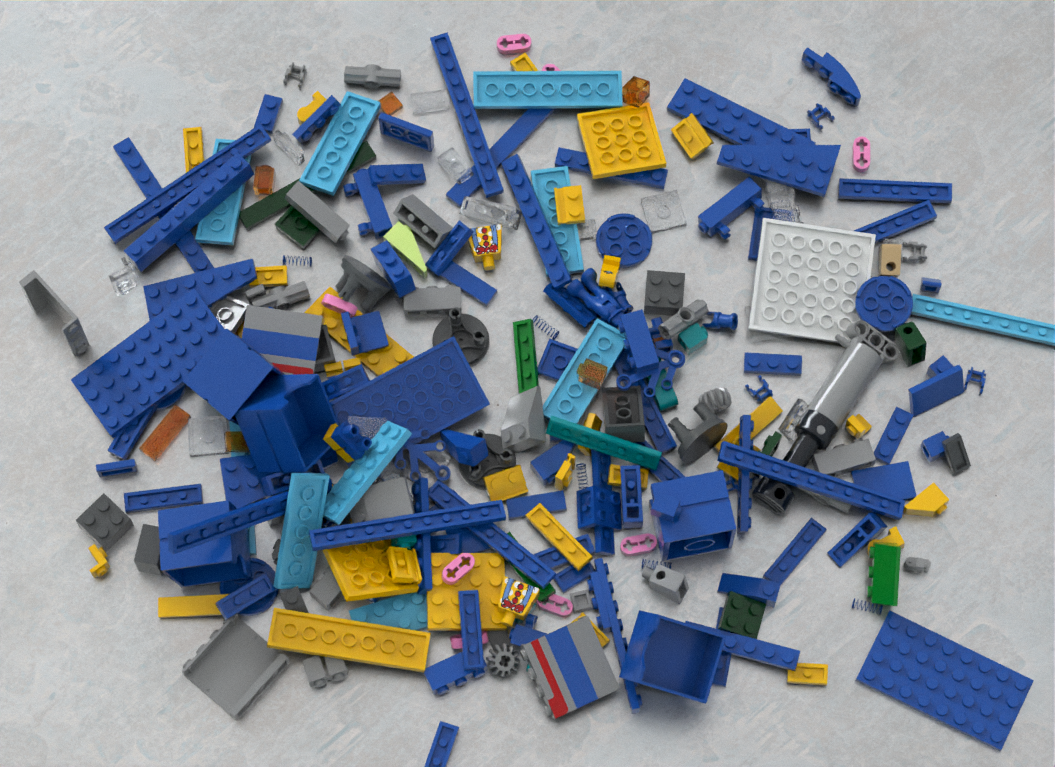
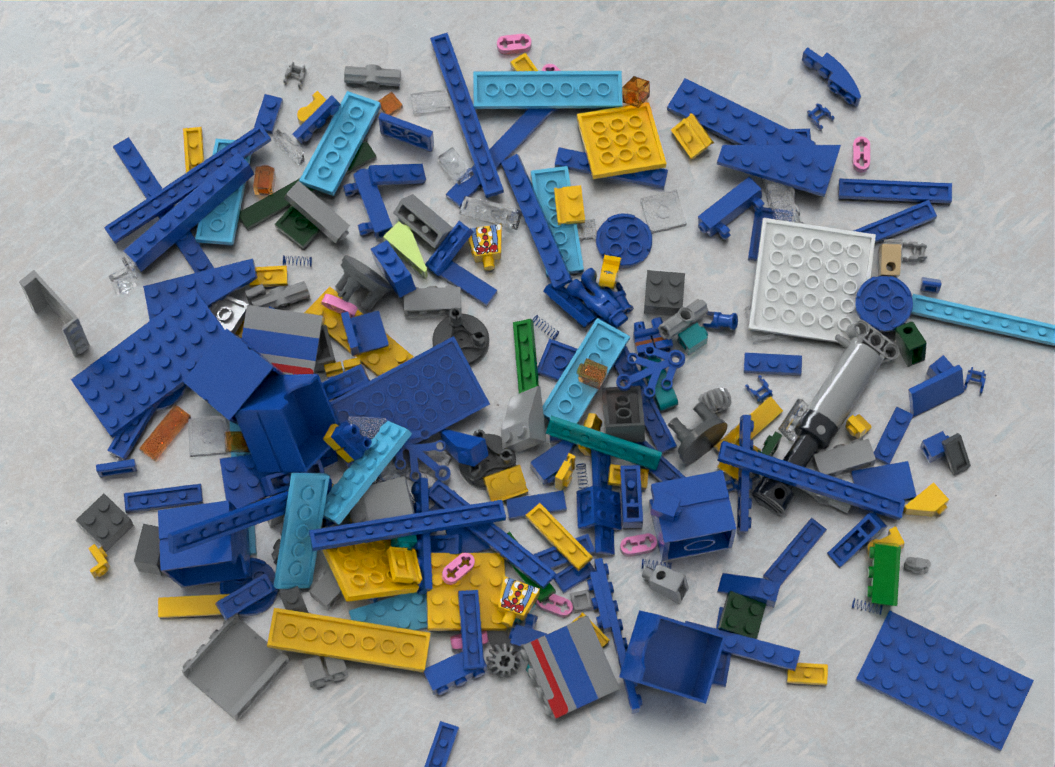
blue brick [617,309,659,374] -> none

